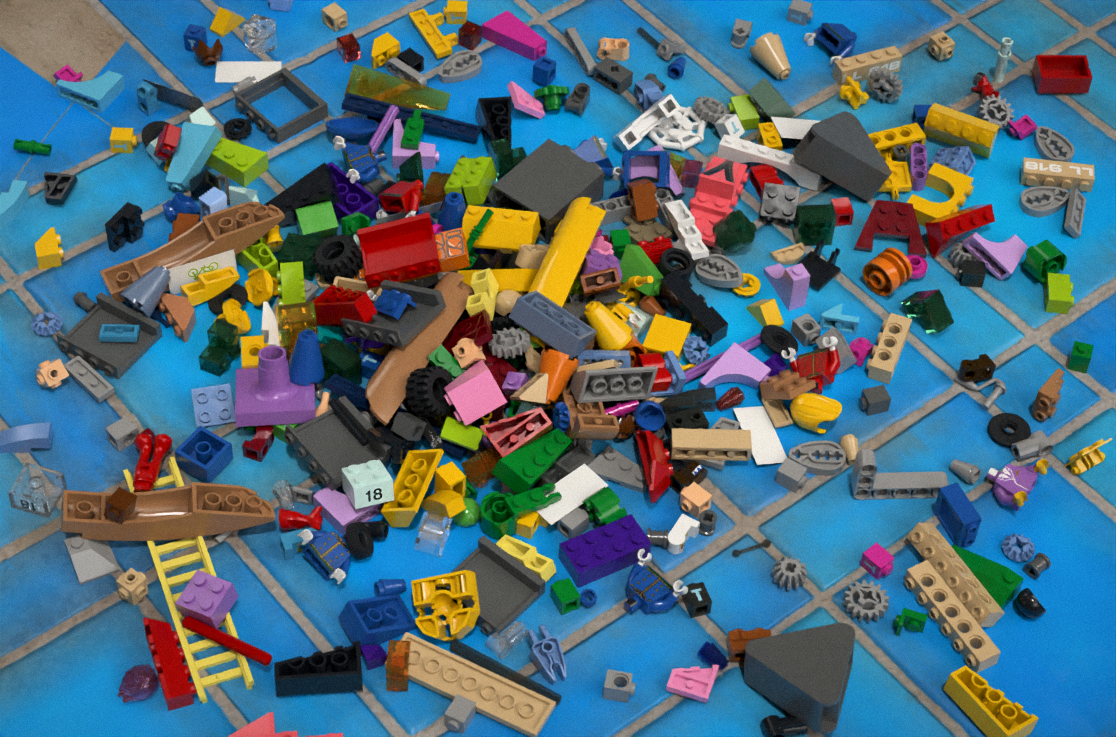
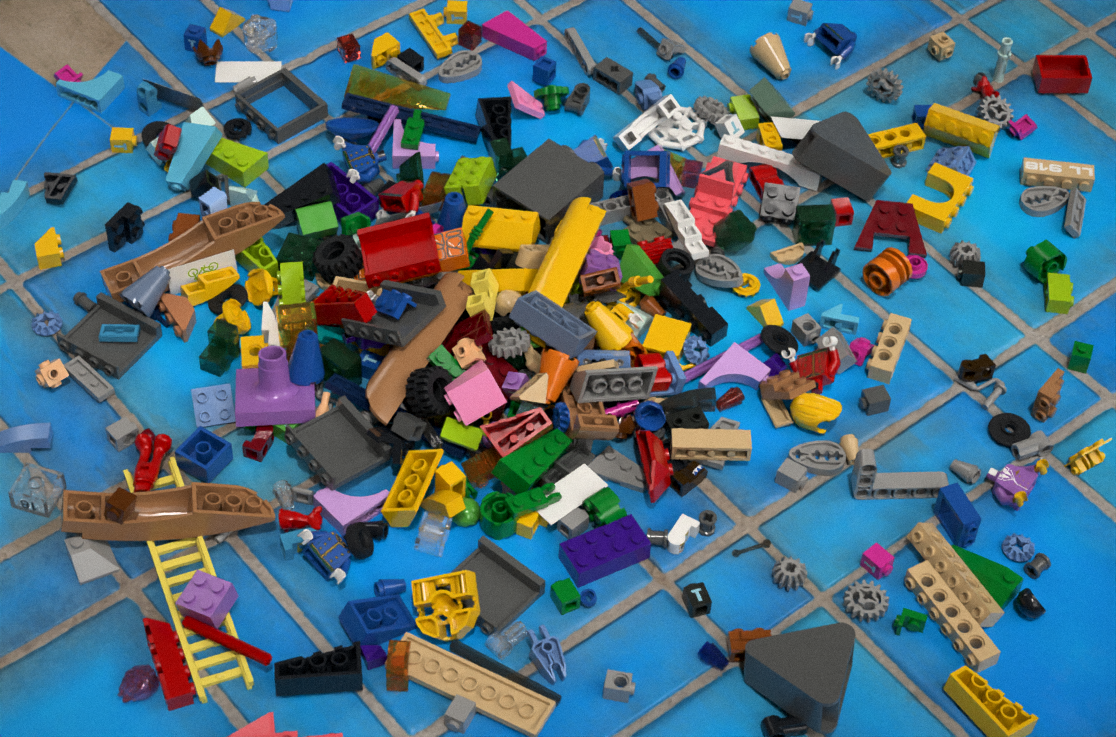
green pin [13,139,52,155] -> none
tan brick [116,568,149,606] -> none
blue hair [162,192,200,222] -> none
yellow piece [263,225,284,253] -> none
tan brick [321,2,348,32] -> none
black bar [328,399,369,446] -> none
light aqua brick [341,460,394,509] -> none
light yellow slope [496,534,556,583] -> none
light nougat piece [597,38,629,61] -> none
blue torso [624,549,688,615] -> none
bright pink wing [666,665,719,703] -> none
light nougat brick [679,482,712,519] -> none
light grey piece [731,18,753,49] -> none
white sticker [733,406,787,465] -> none
tan brick [832,46,903,87] -> none
yellow hips [839,76,869,109] -> none
yellow plate [877,152,912,200] -> none
clear green brick [901,289,954,334] -> none
medium lavender beam [908,143,927,191] -> none
red wedge [925,204,995,258] -> none
lavender arch [962,232,1028,281] -> none
light grey piece [1034,126,1075,162] -> none

